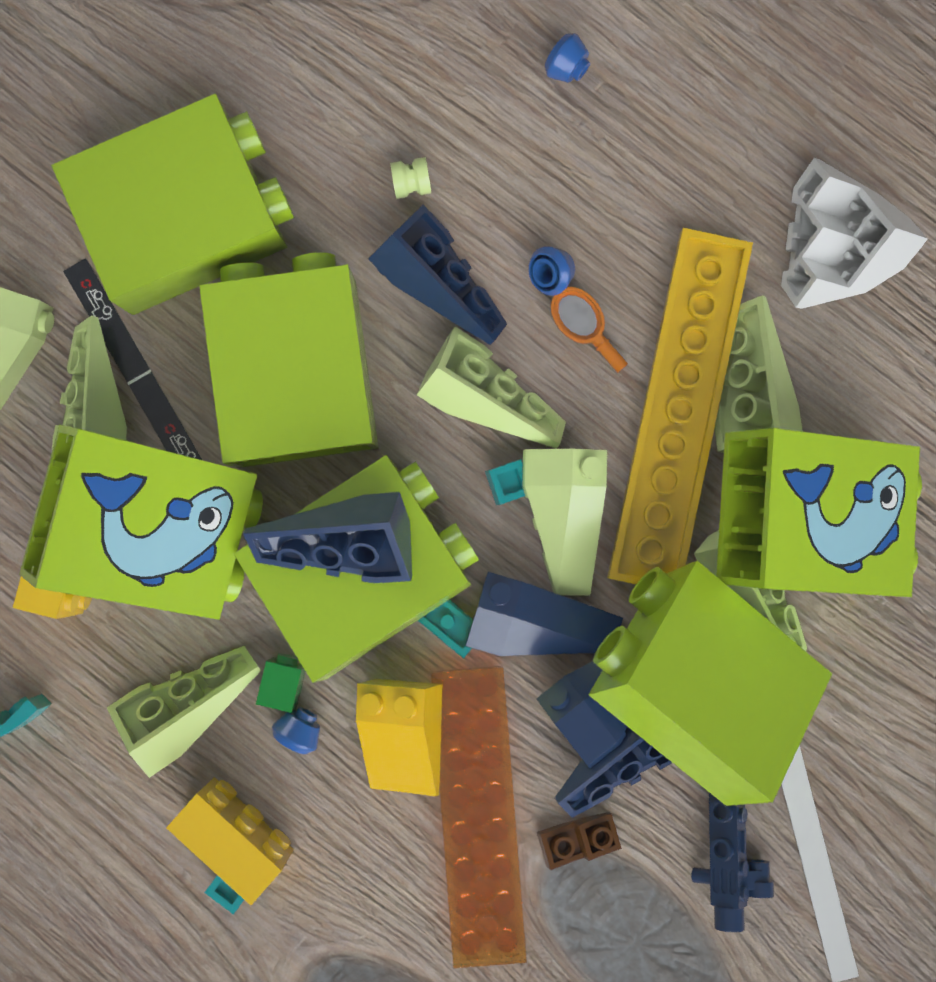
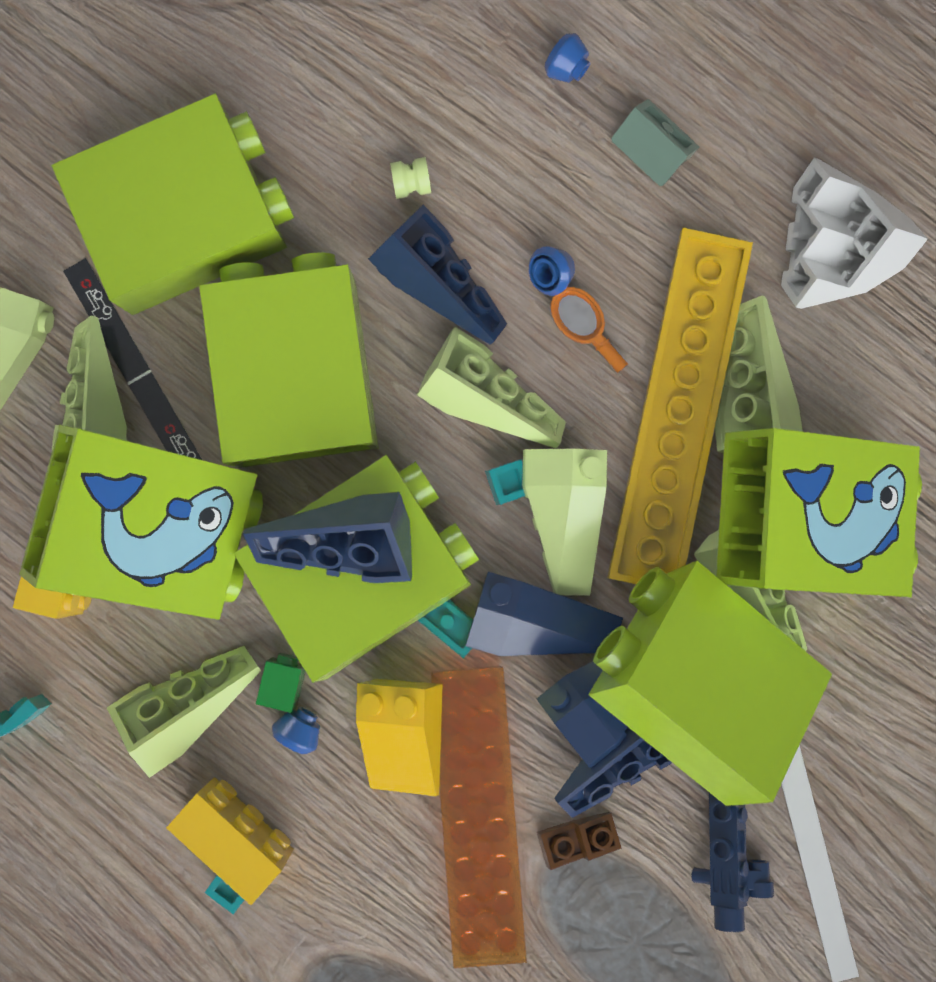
none -> sand green panel [611,99,699,186]

